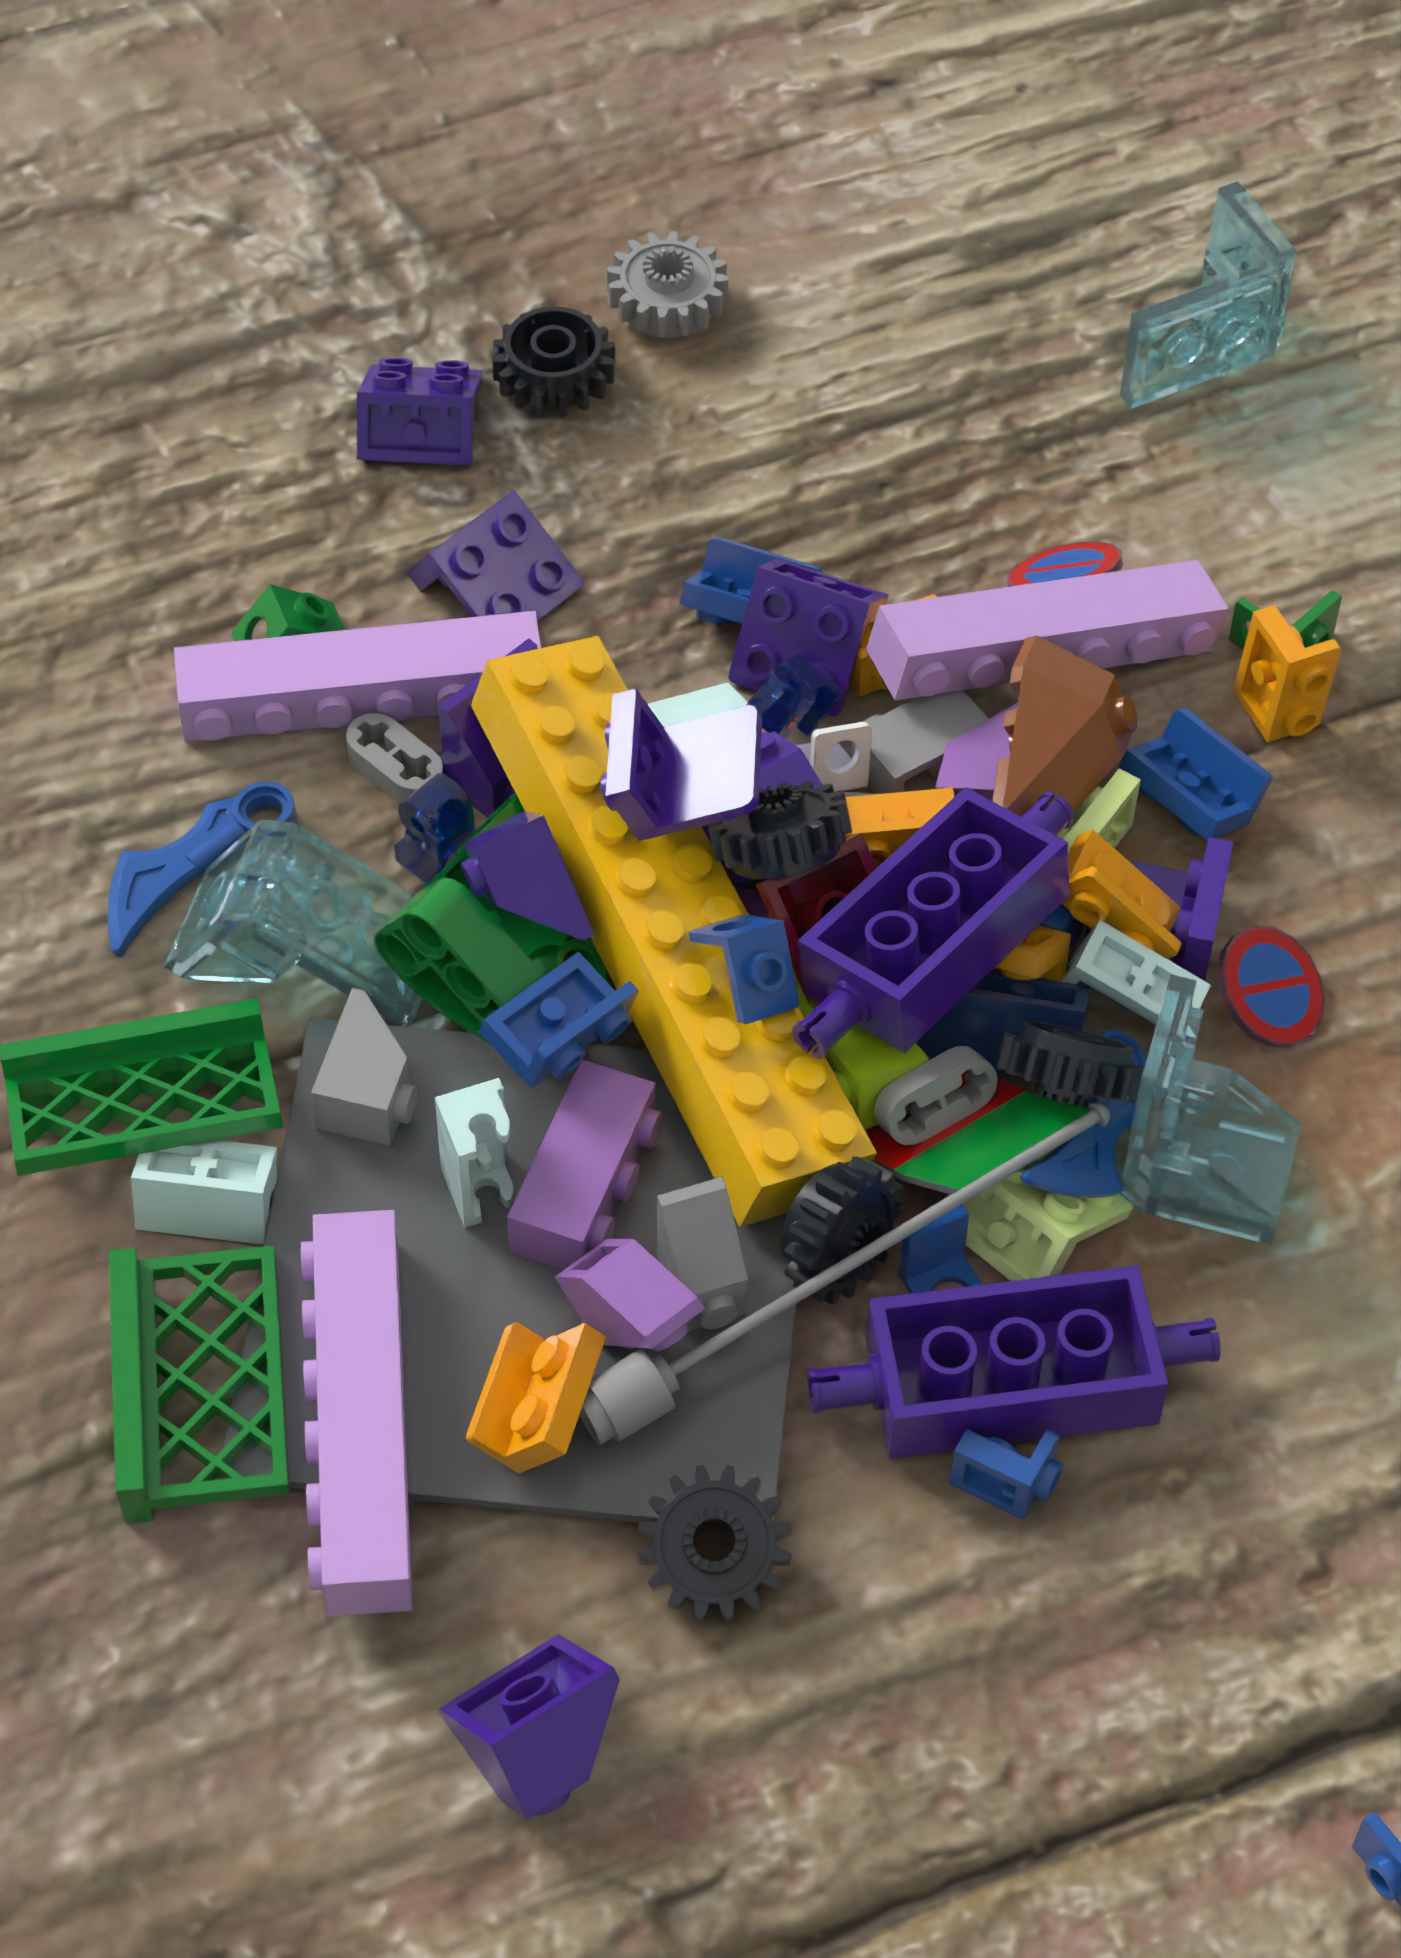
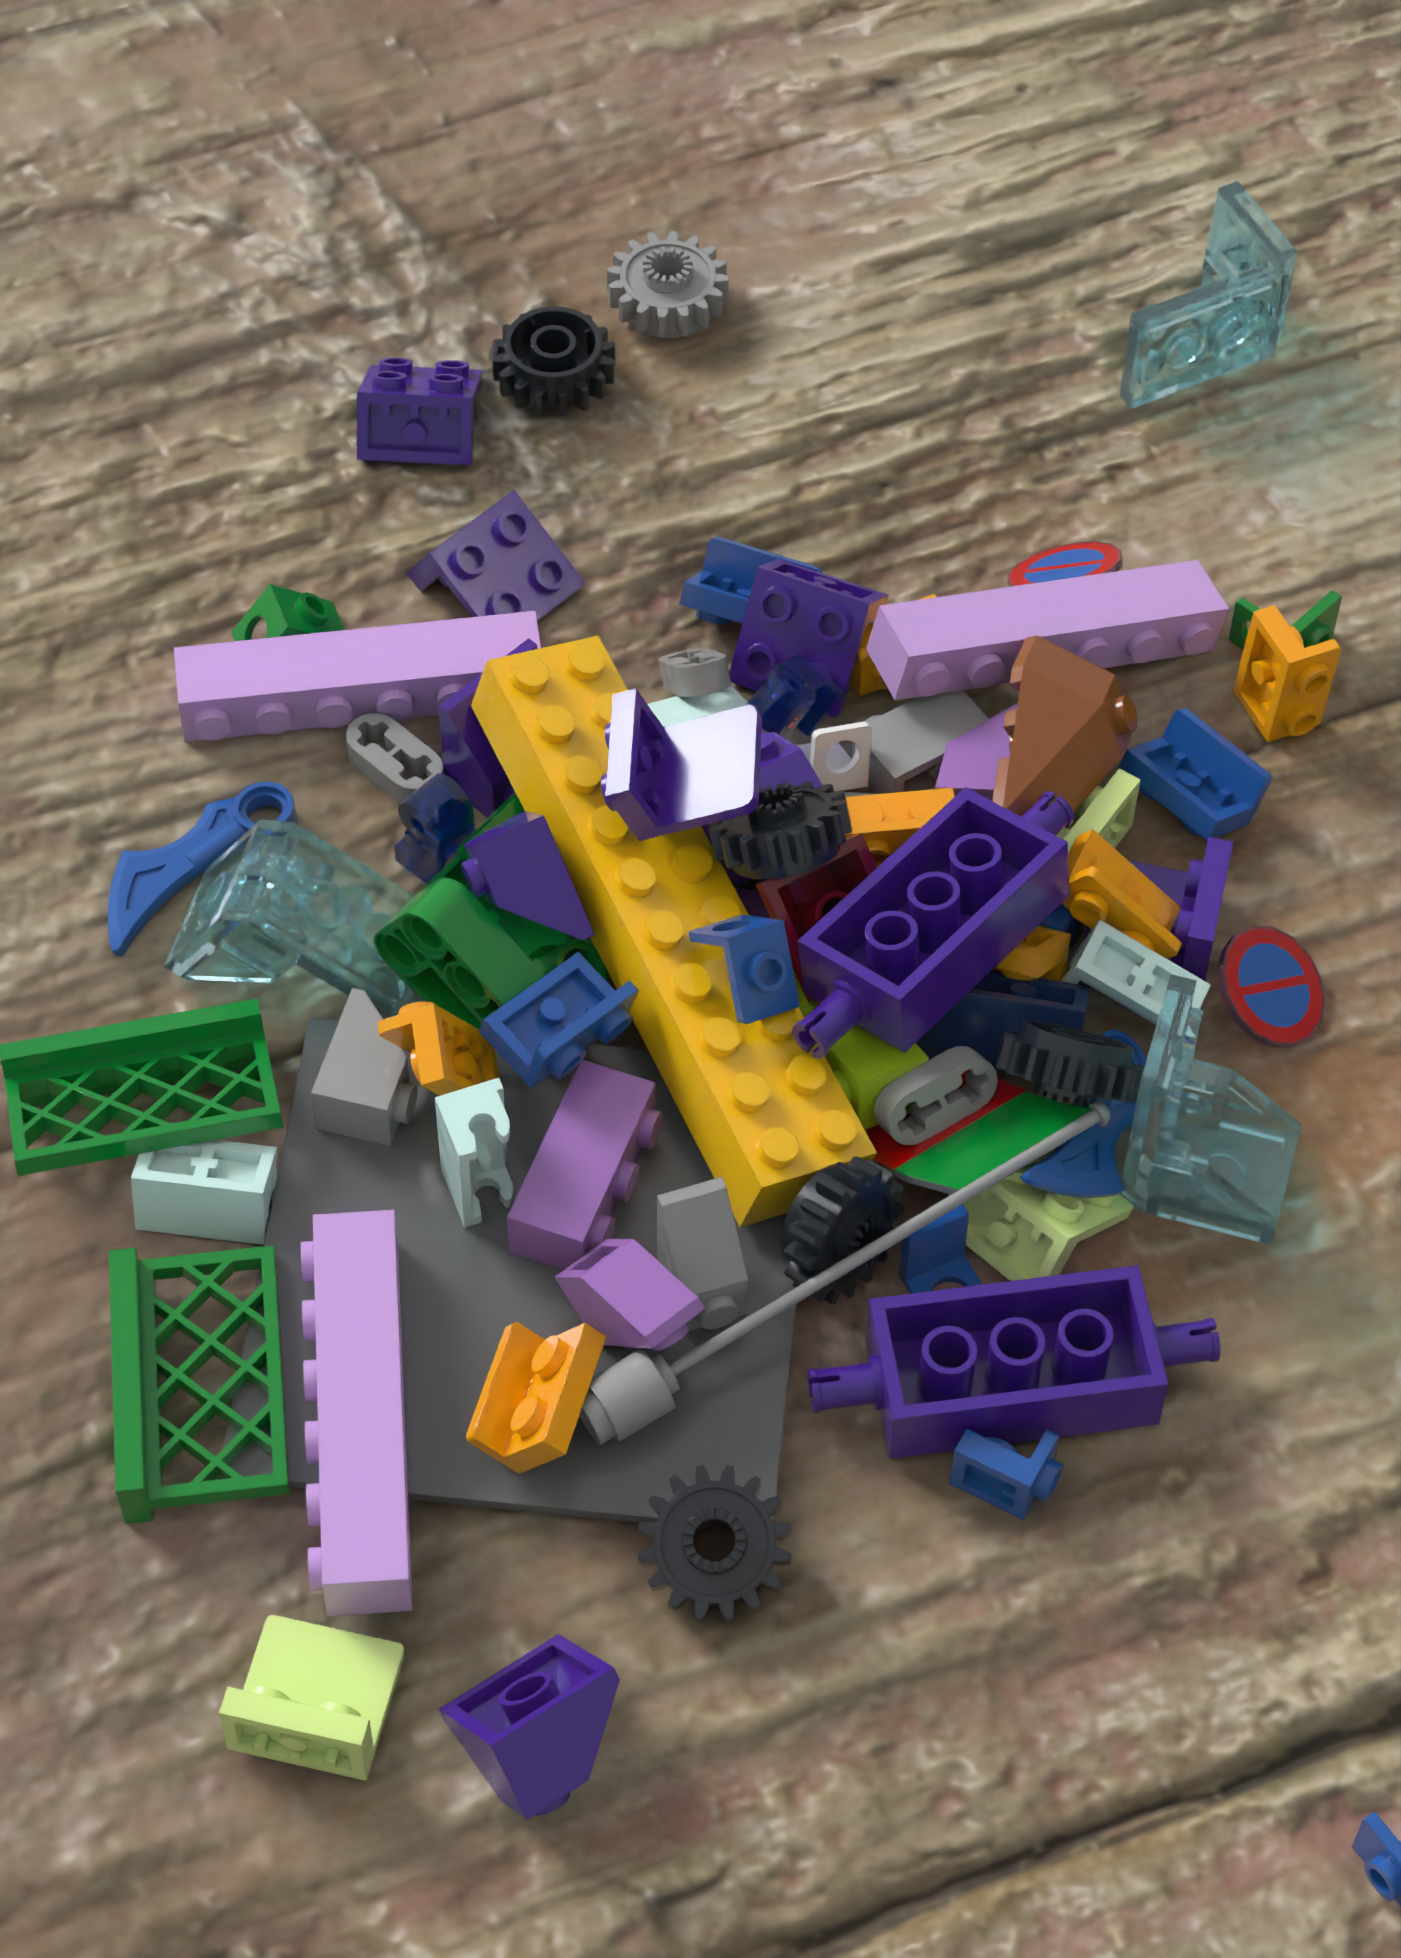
none -> yellowish green bracket [219,1615,404,1781]
none -> light orange bracket [377,1002,500,1096]
none -> light grey beam [658,648,731,697]

